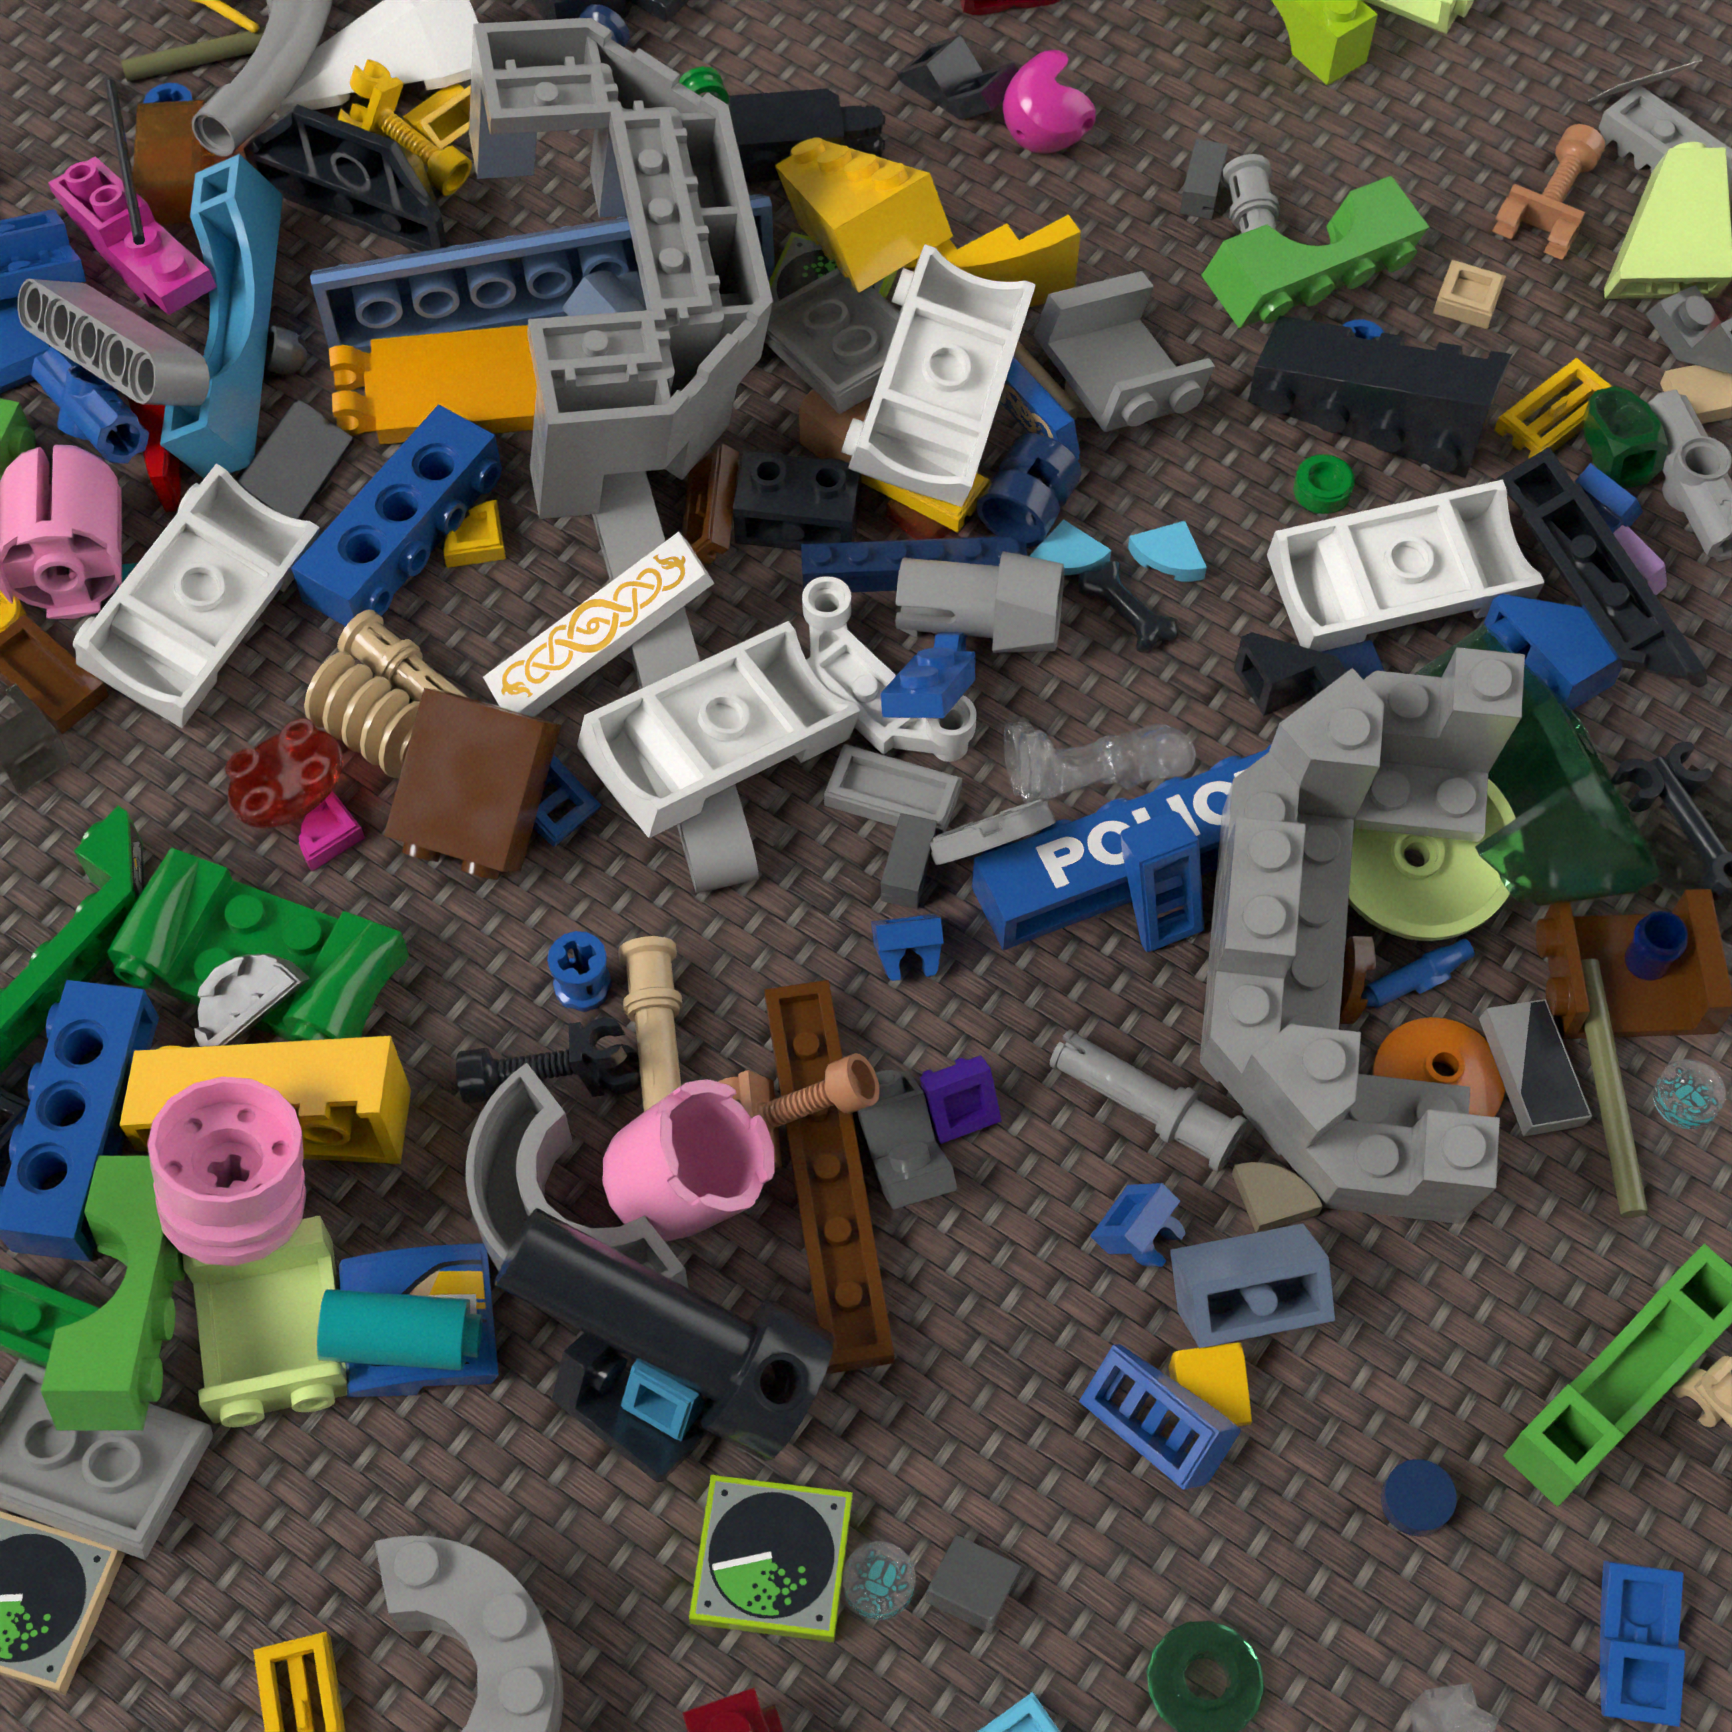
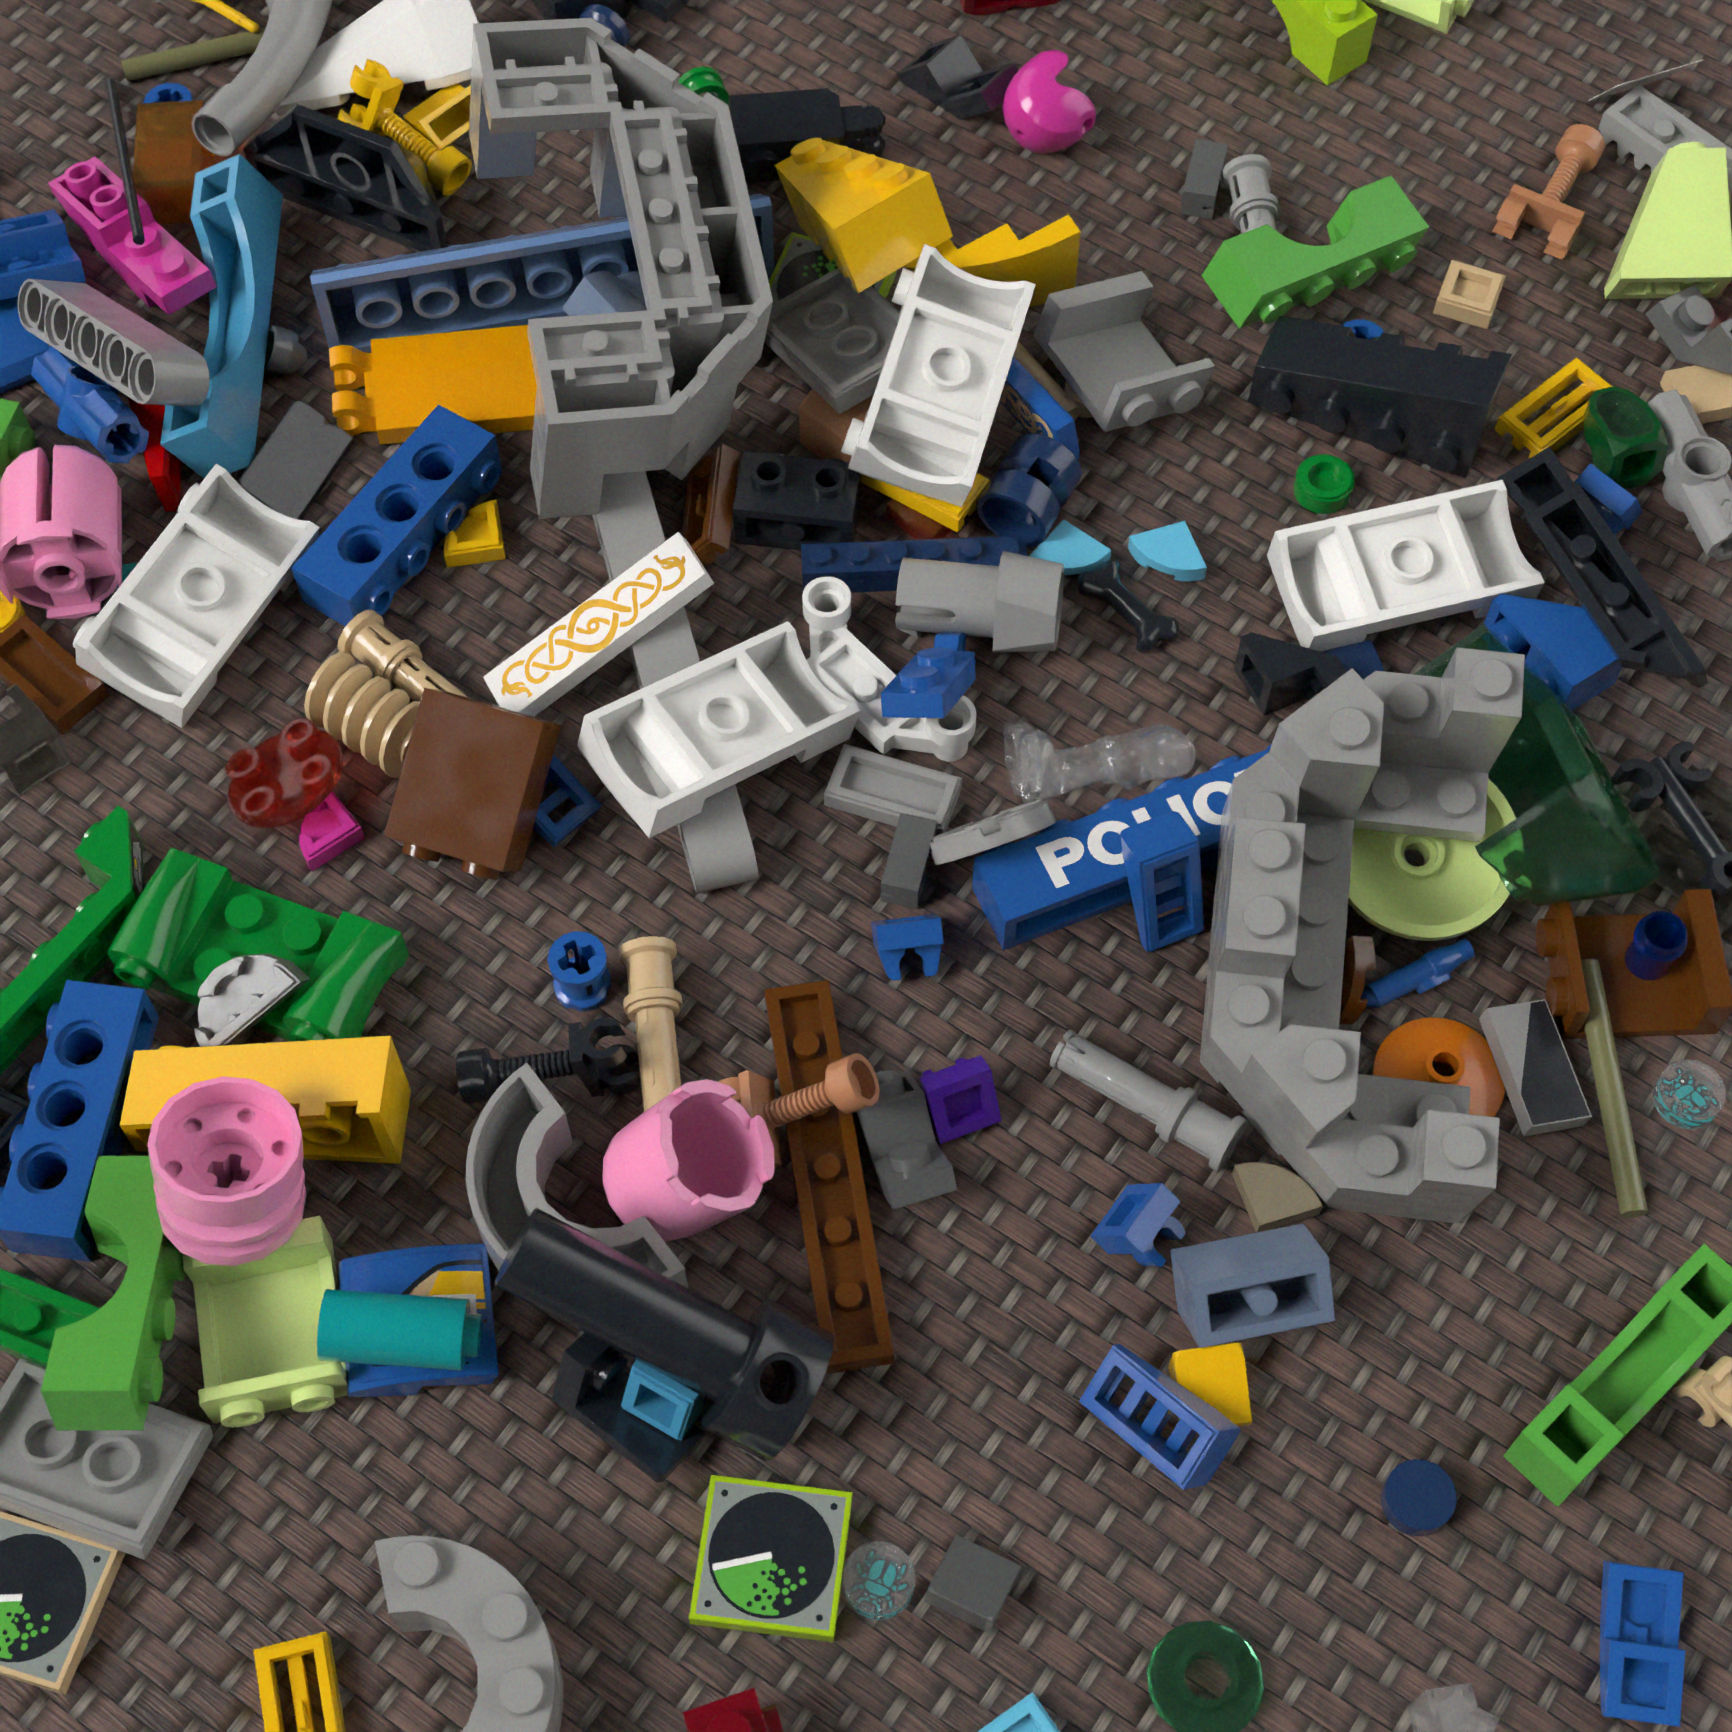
lavender tile [1613,525,1667,595] -> none

